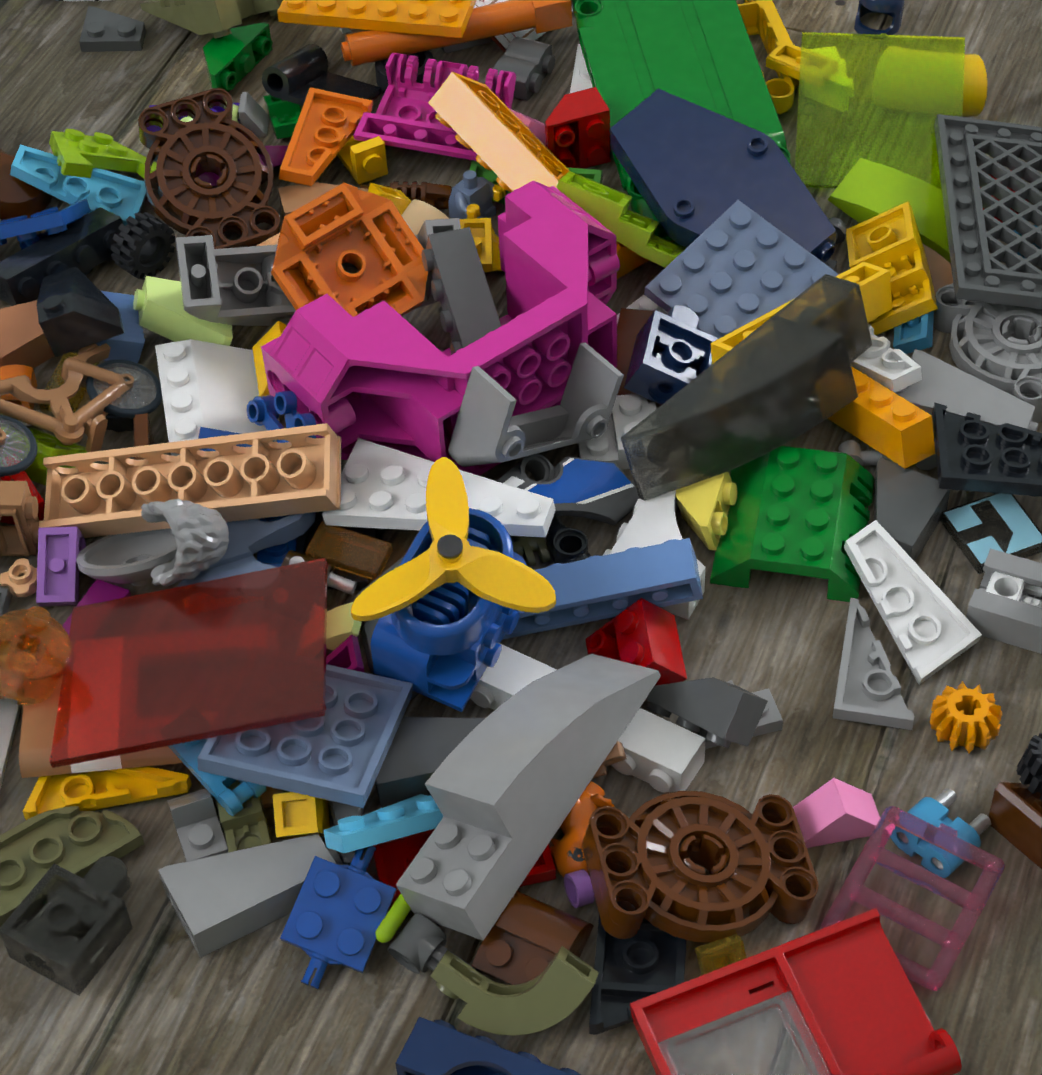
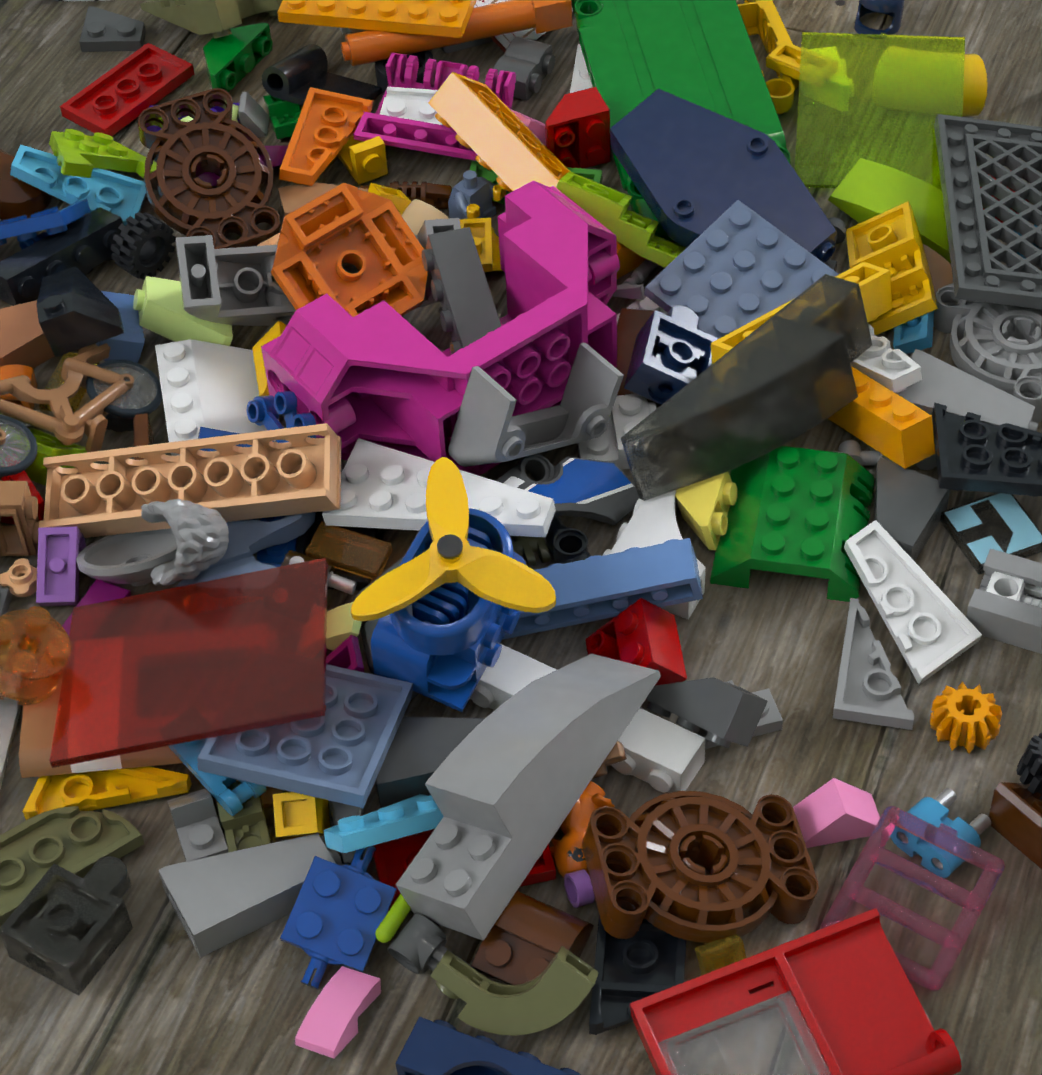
none -> red plate [60,43,195,136]
none -> bright pink slope [295,966,381,1059]
none -> white plate [380,87,443,125]
none -> light grey piece [612,259,658,300]

